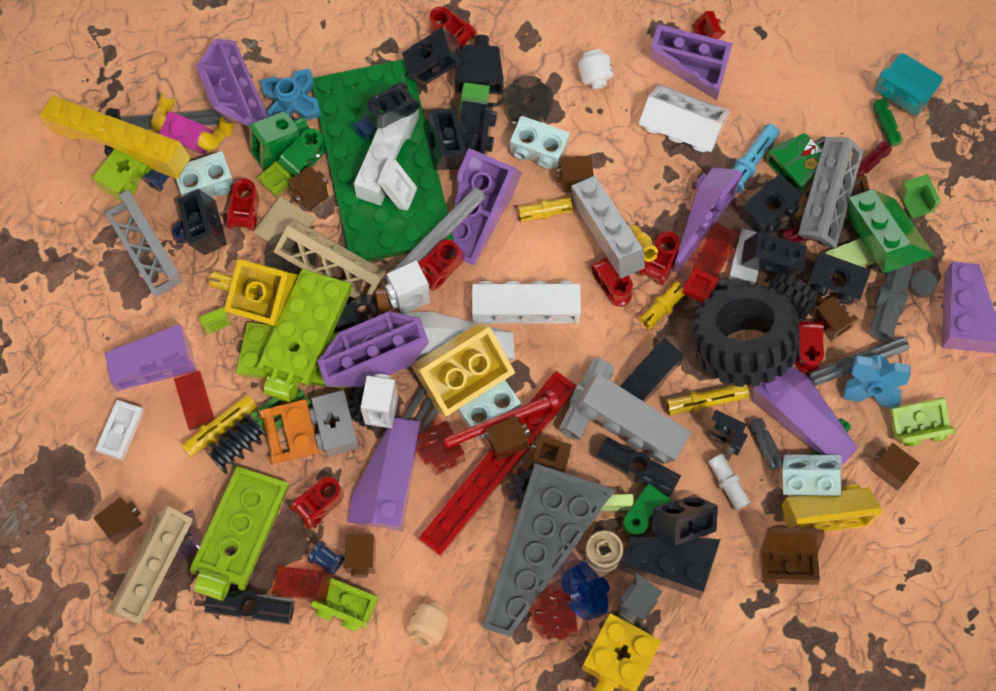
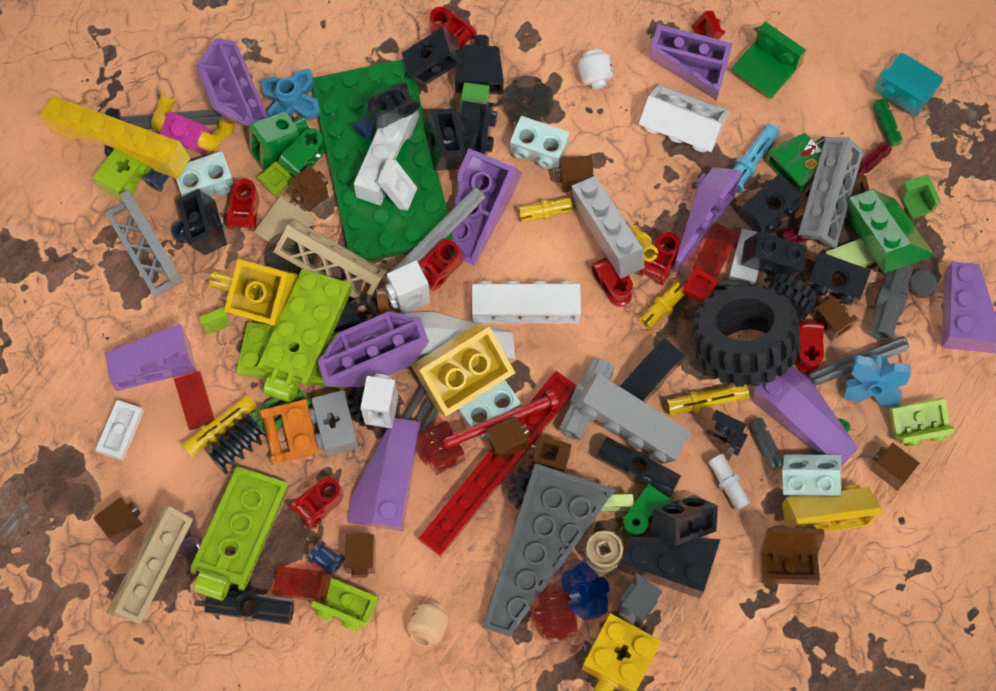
none -> green bracket [731,21,806,99]

